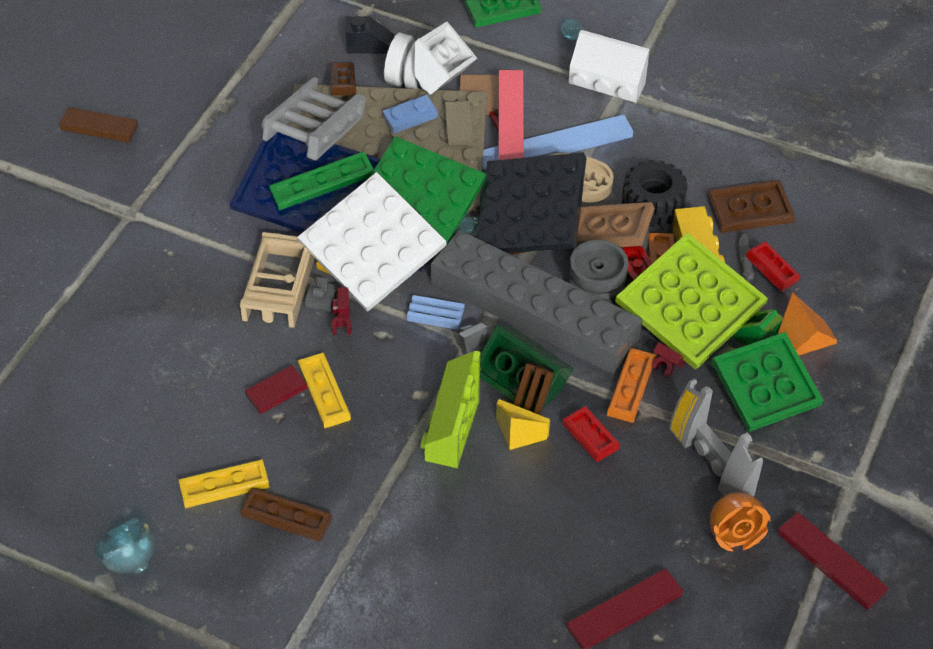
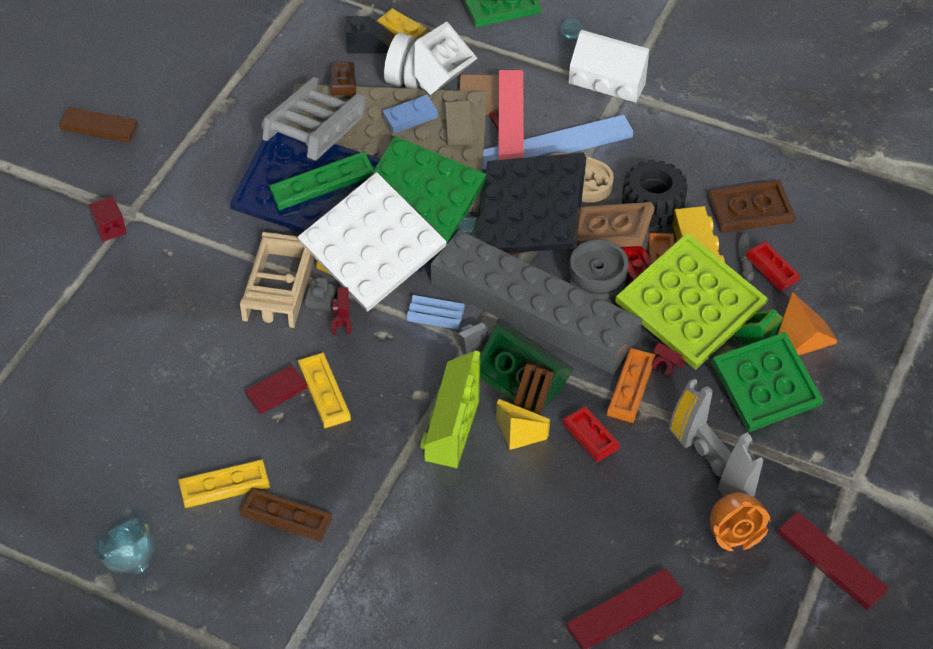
none -> dark red brick [88,196,127,242]
none -> yellow plate [377,8,427,41]

